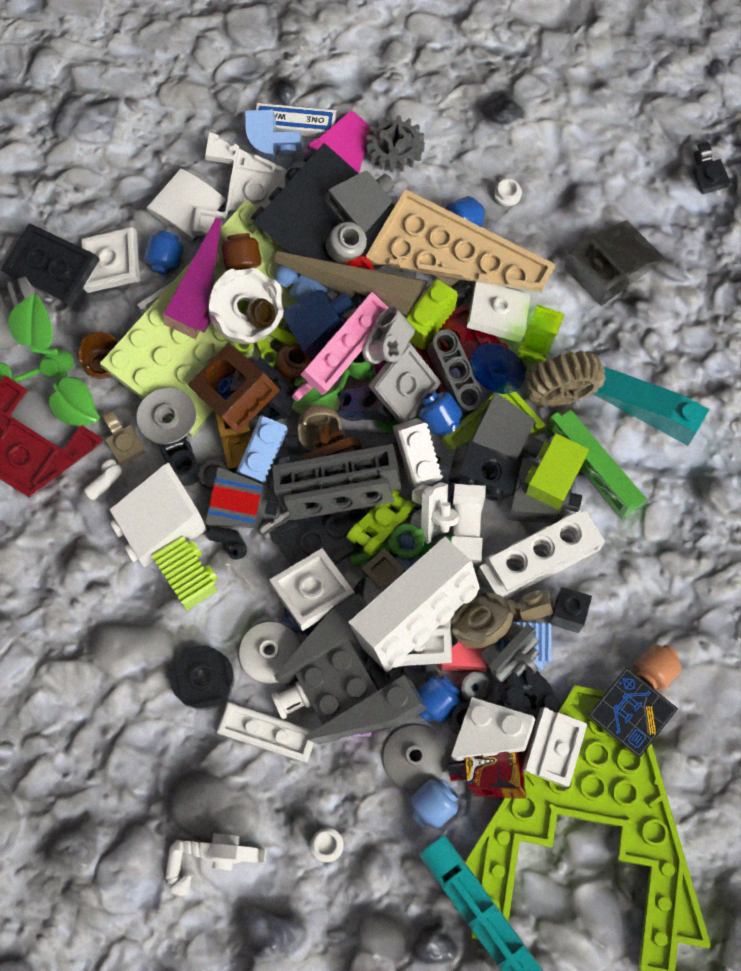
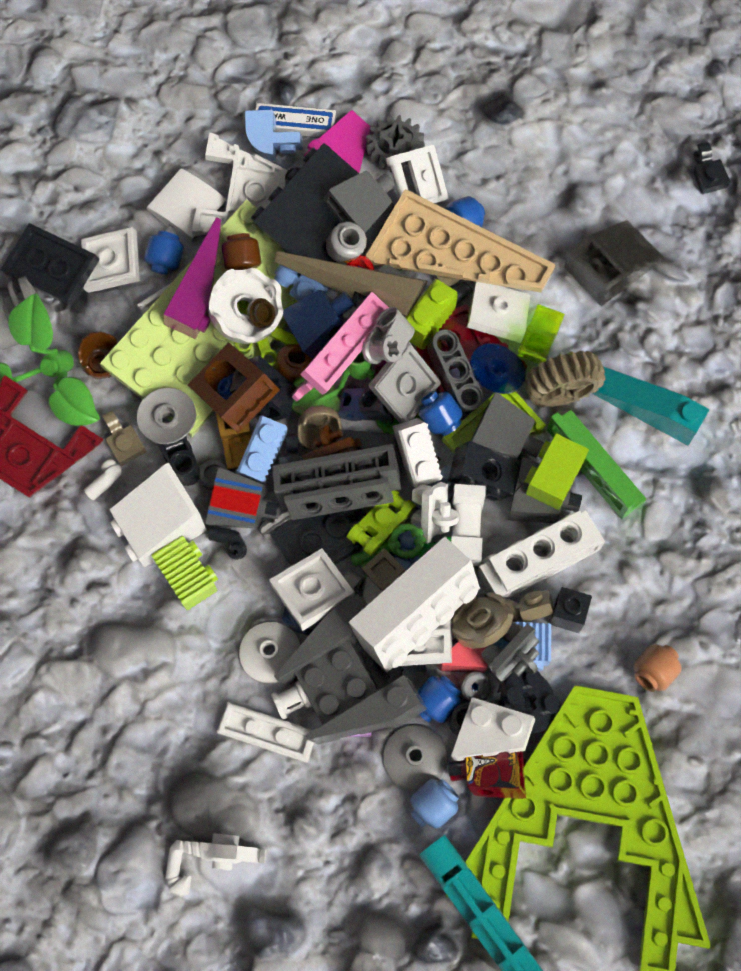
black plate [170,646,235,710] -> none
white plate [311,828,344,862] -> none
white plate [494,179,522,206] -> none
white plate [522,707,587,787] -> none
black tile [586,667,678,760] -> none
none -> white plate [386,145,449,203]

